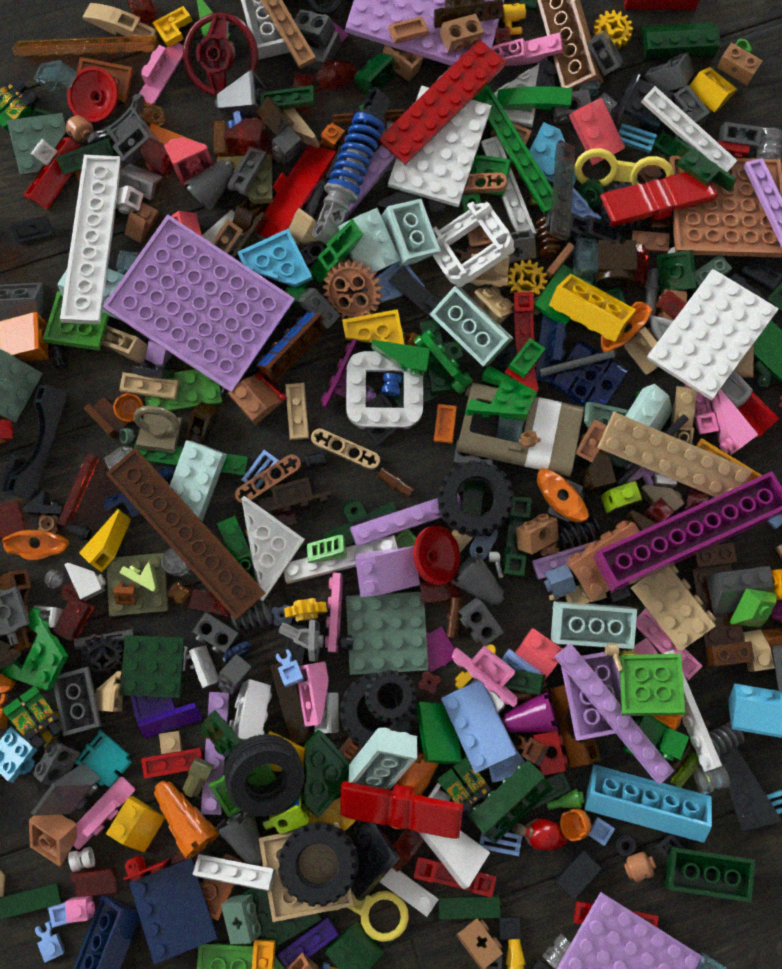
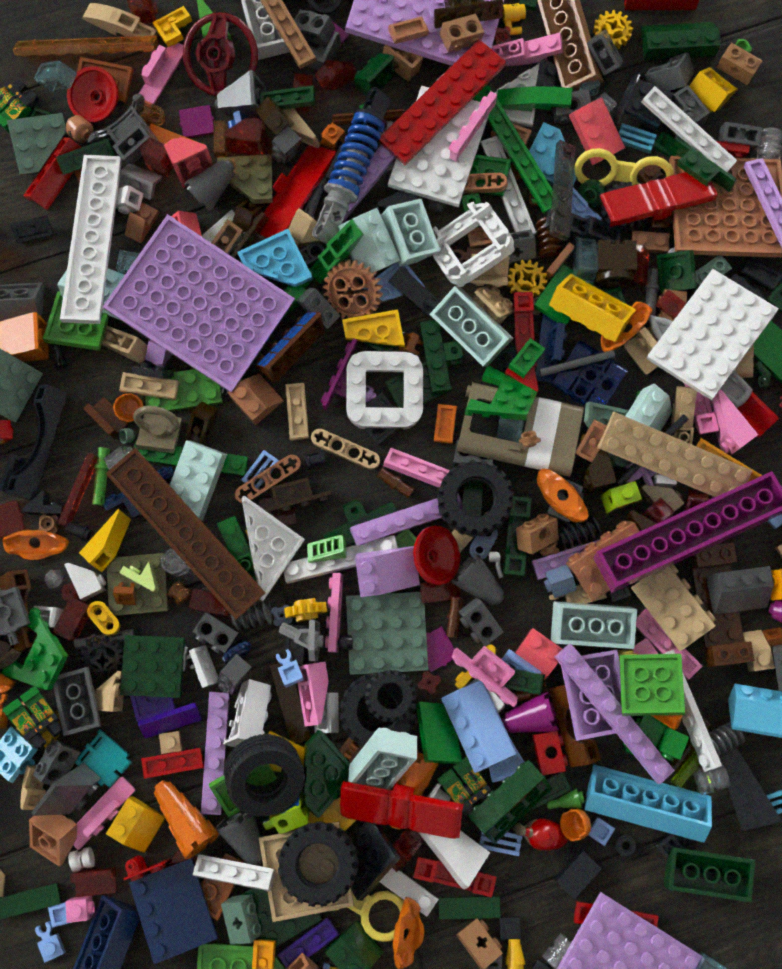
white tile [31,139,58,166] -> none
olive piece [182,756,214,798] -> none
dark green plate [200,710,241,758] -> none
dark grey plate [228,147,267,195] -> none
red hinge [255,372,287,401] -> none
green slope [371,340,430,377] -> none
blue wheel [381,373,402,397] -> none
green plate [413,329,473,395] -> none
reddish brown plate [514,736,549,766] -> none
tan hand [605,644,623,672] -> none
nougat head [624,852,657,882] -> none
bright green slope [730,589,777,628] -> none
none -> tan slope [20,765,46,810]
none -> yellow plate [87,601,120,636]
none -> bright green pin [92,447,111,506]
none -> magenta piece [179,105,215,138]
none -> bright pink plate [383,448,450,488]
none -> orange piece [393,897,424,969]
none -> bright pink plate [449,91,497,162]

